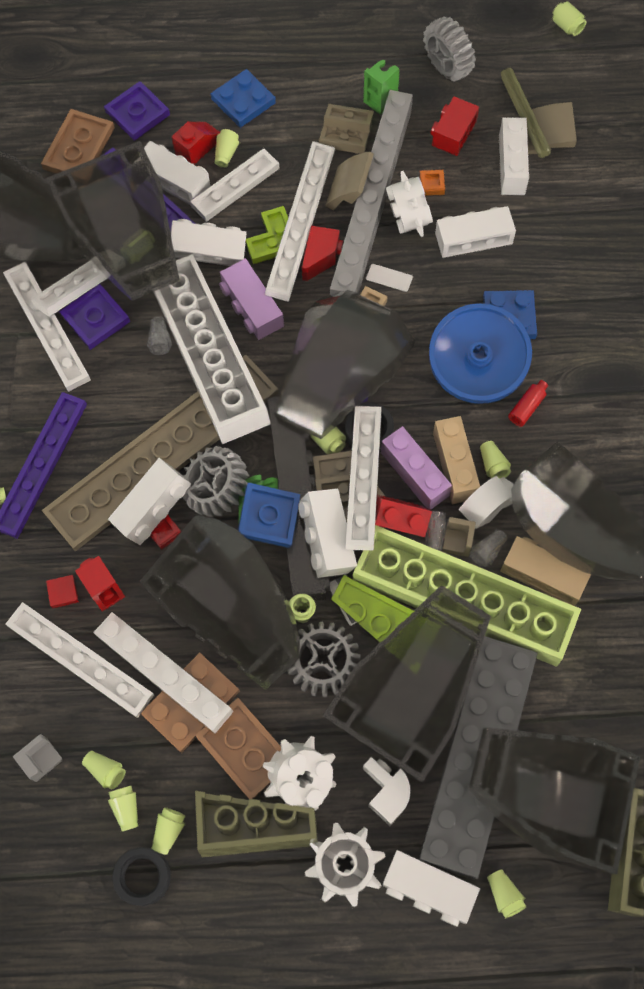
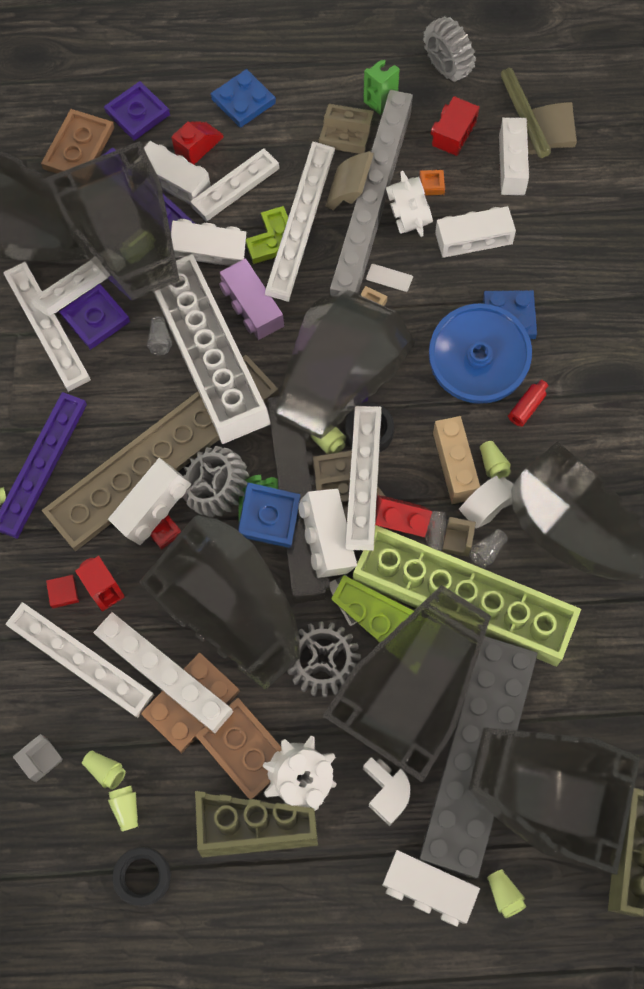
yellowish green cone [151,808,185,855] -> none
yellowish green cone [214,129,239,167] -> none
yellowish green cone [288,594,316,623] -> none
red slope [302,226,344,281] -> none
white brick [305,823,385,907] -> none
lavender brick [381,426,452,510] -> none
tan brick [500,536,592,606] -> none
yellowish green brick [553,2,587,36] -> none

